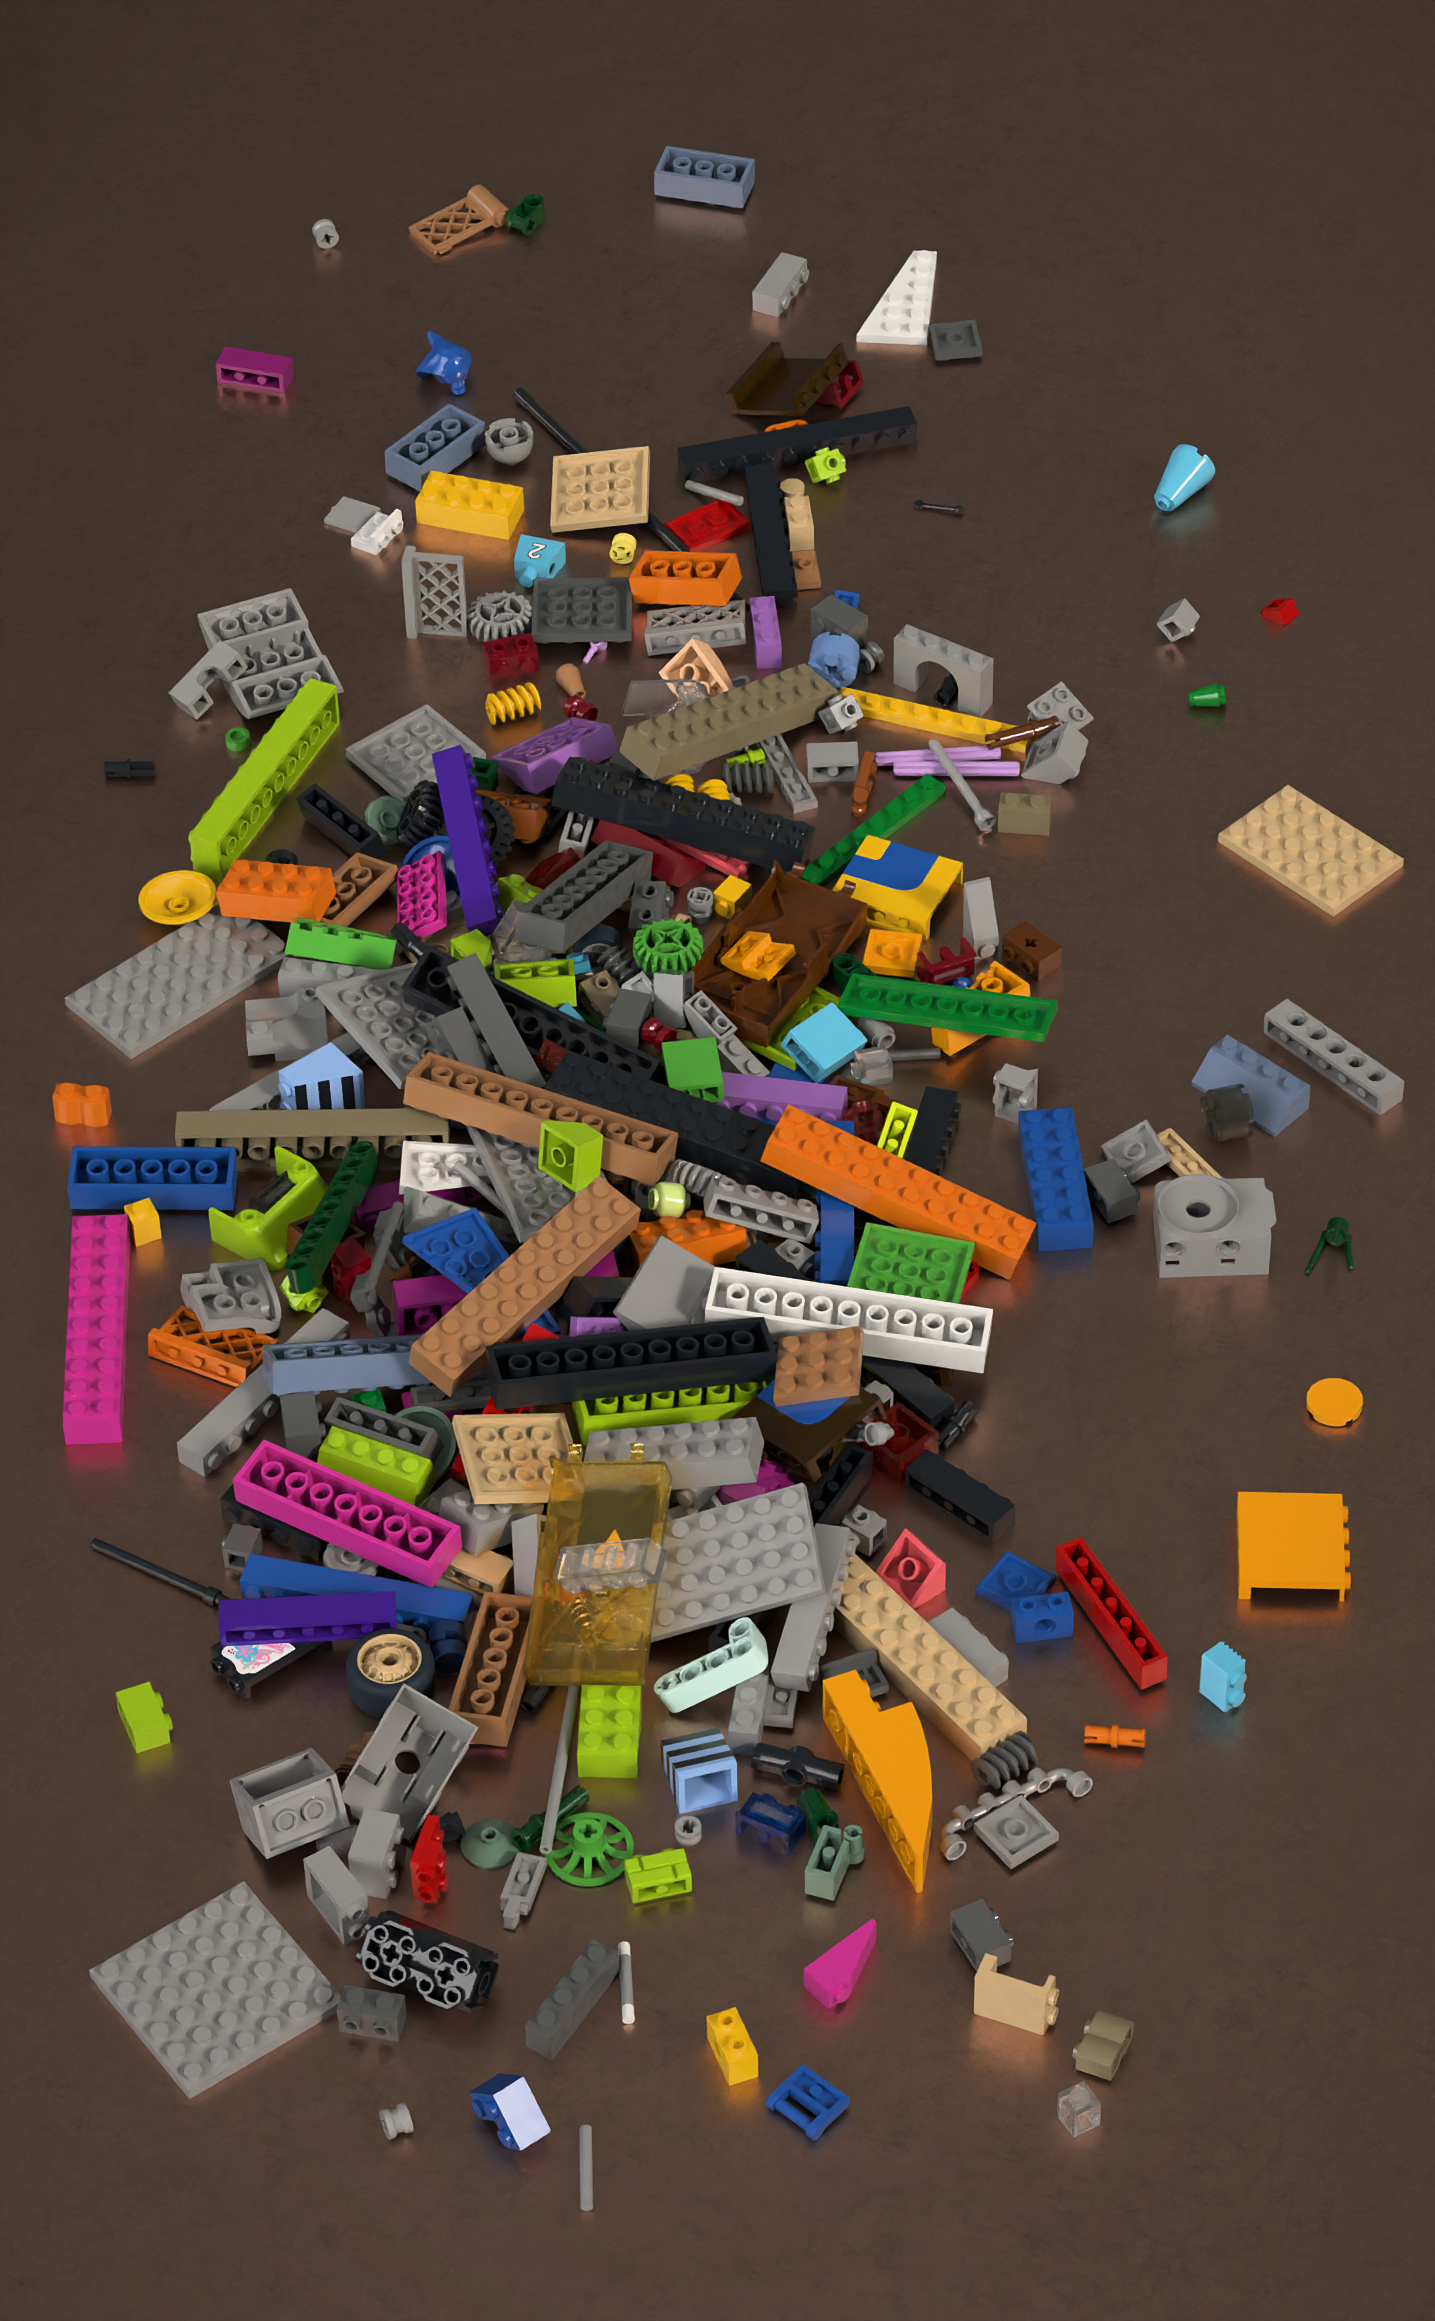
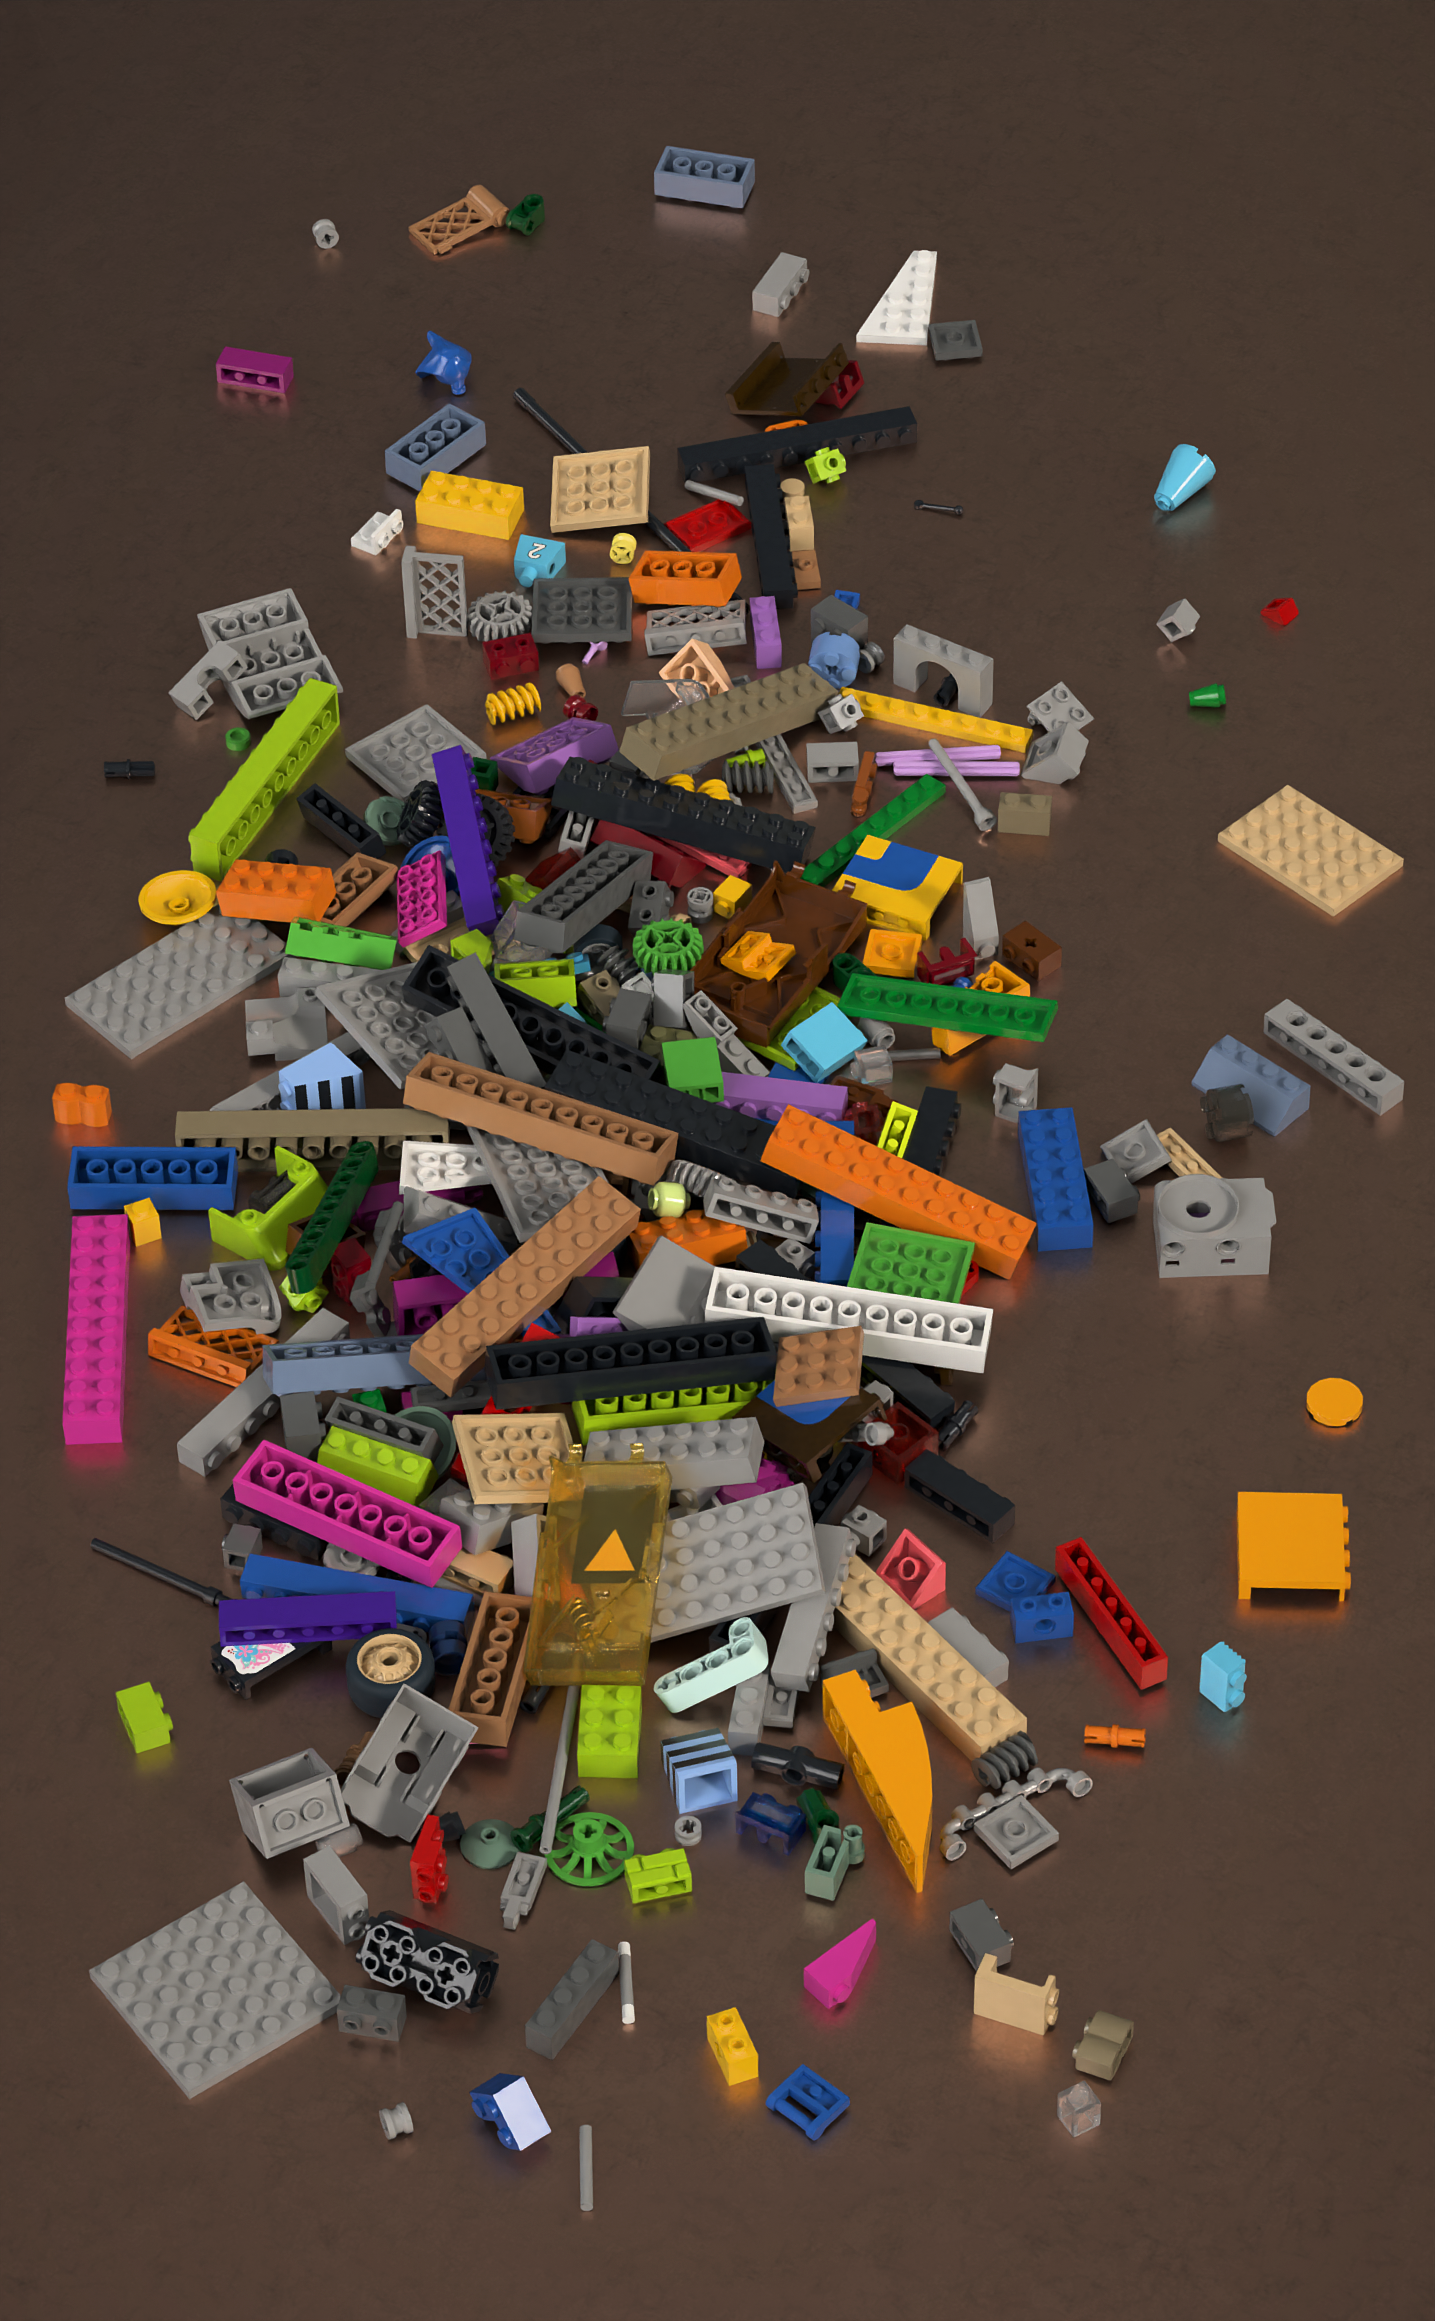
light grey piece [324,496,381,533] -> none
light grey brick [348,1808,406,1899] -> none
black axle [391,922,428,960] -> none
light grey bar [452,1160,507,1216] -> none
light grey cylinder [485,418,533,464] -> none
clear red plate [534,1038,570,1073] -> none
lime slope [538,1120,603,1192] -> none
clear brick [553,1538,667,1594] -> none
dark red wheel [640,1017,677,1052] -> none
reddish brown pin [985,716,1060,751] -> none
dark green plant [1305,1217,1353,1274] -> none

